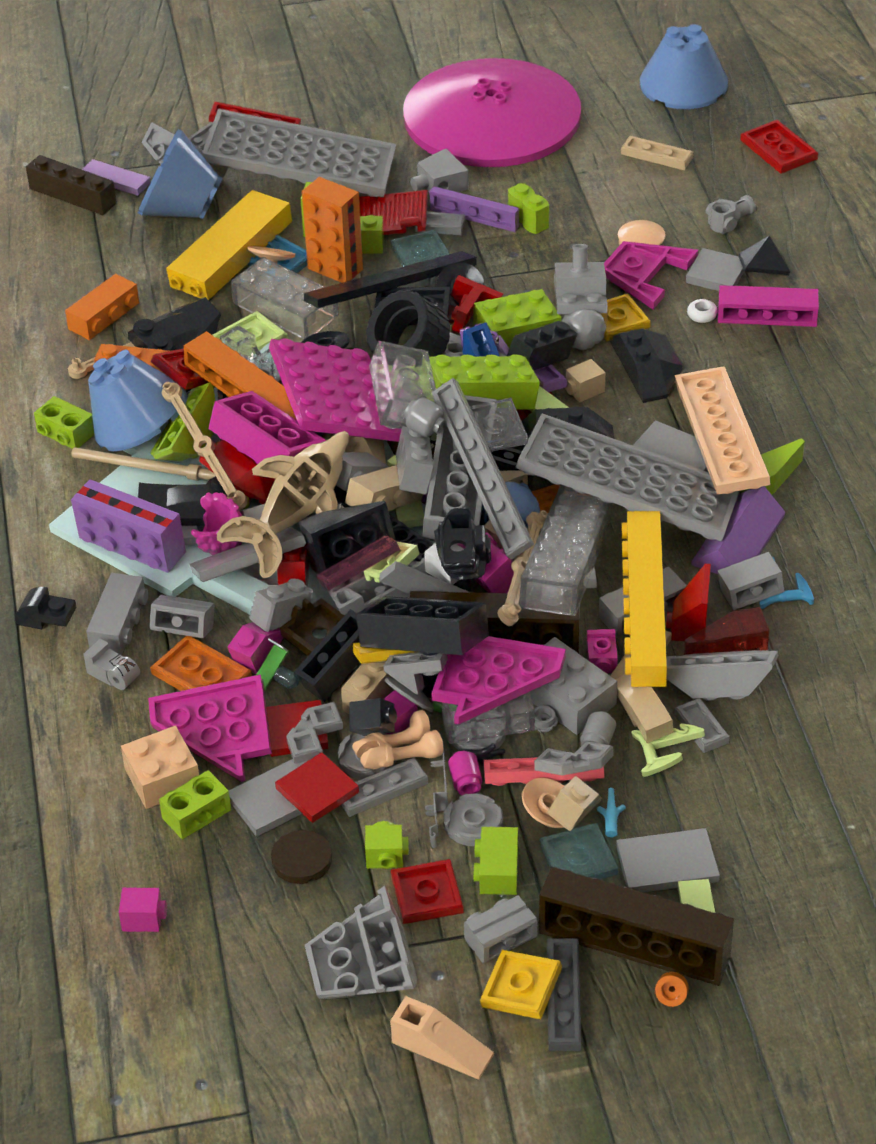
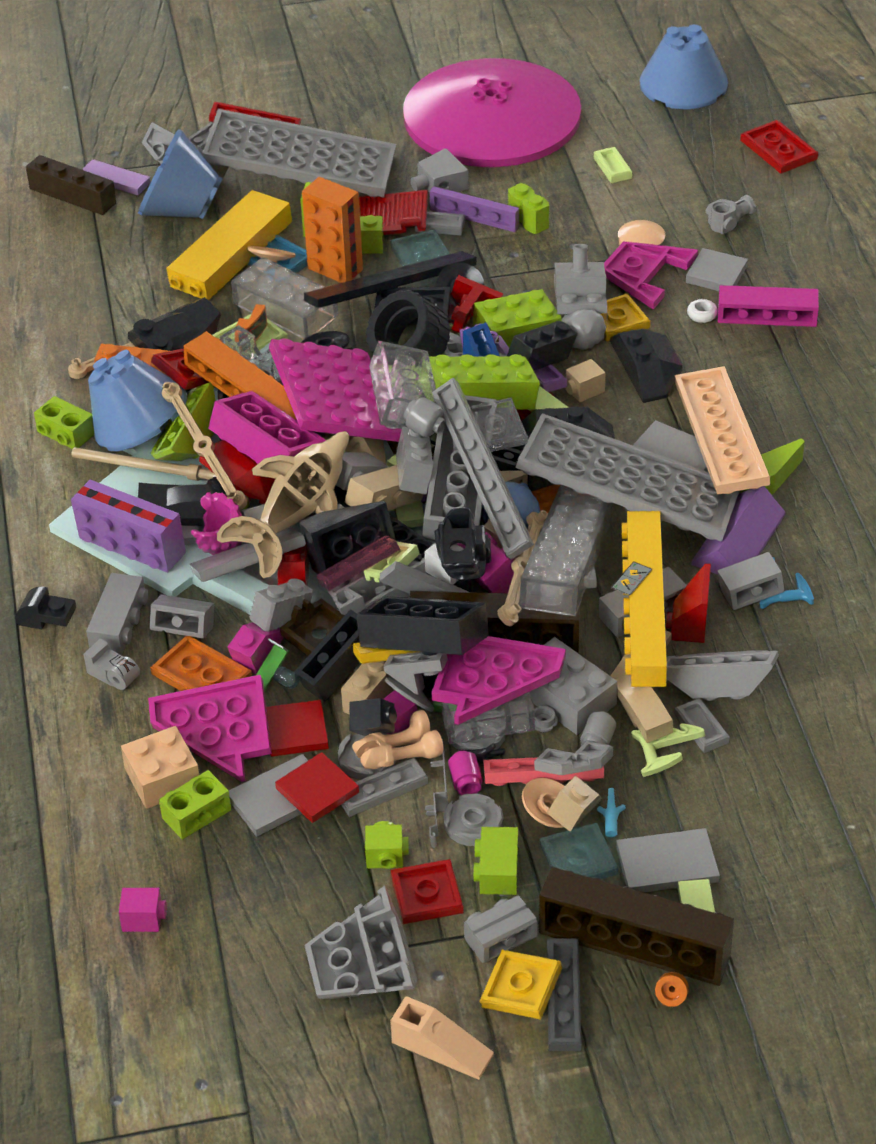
orange brick [65,273,139,340] -> none
dark brown tile [271,830,332,884] -> none
light grey tile [286,702,343,764] -> none
dark pink brick [586,629,618,673] -> none
tan tile [621,136,693,170] -> none
clear red slope [684,607,769,655] -> none
black slope [738,236,790,275] -> none
none -> slope [233,304,267,353]
none -> yellowish green tile [594,147,632,183]
none -> light grey sticker [611,561,652,595]

